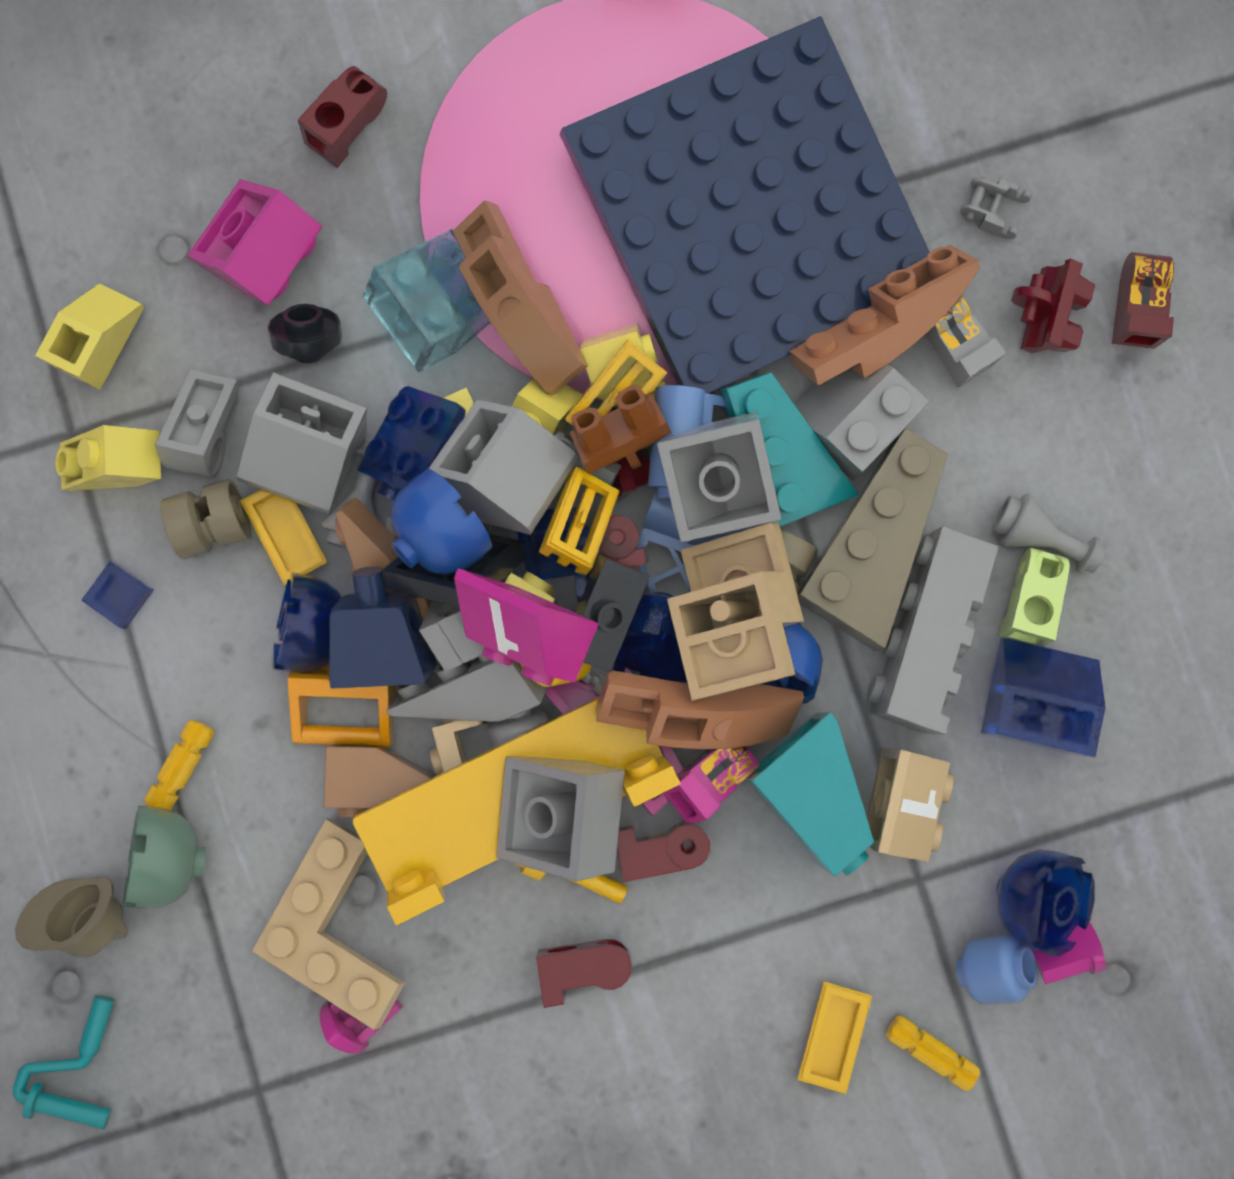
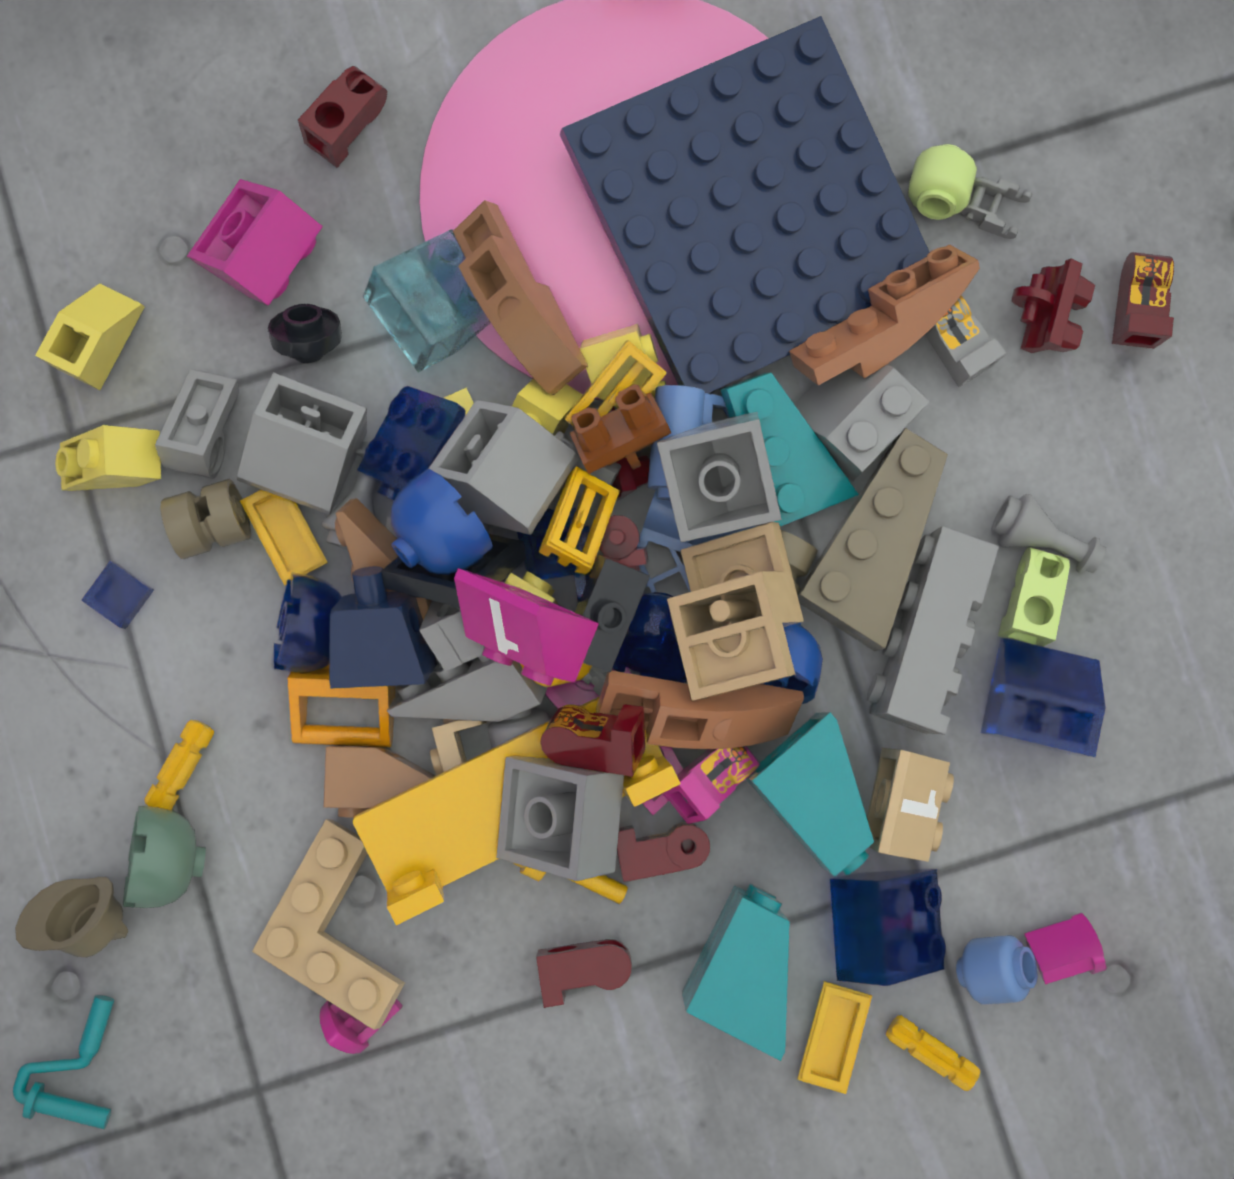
clear blue cylinder [997,849,1095,956] -> none
none -> dark red leg [540,704,645,777]
none -> teal slope [682,884,790,1061]
none -> clear blue slope [830,869,946,986]
none -> yellowish green head [908,144,977,220]

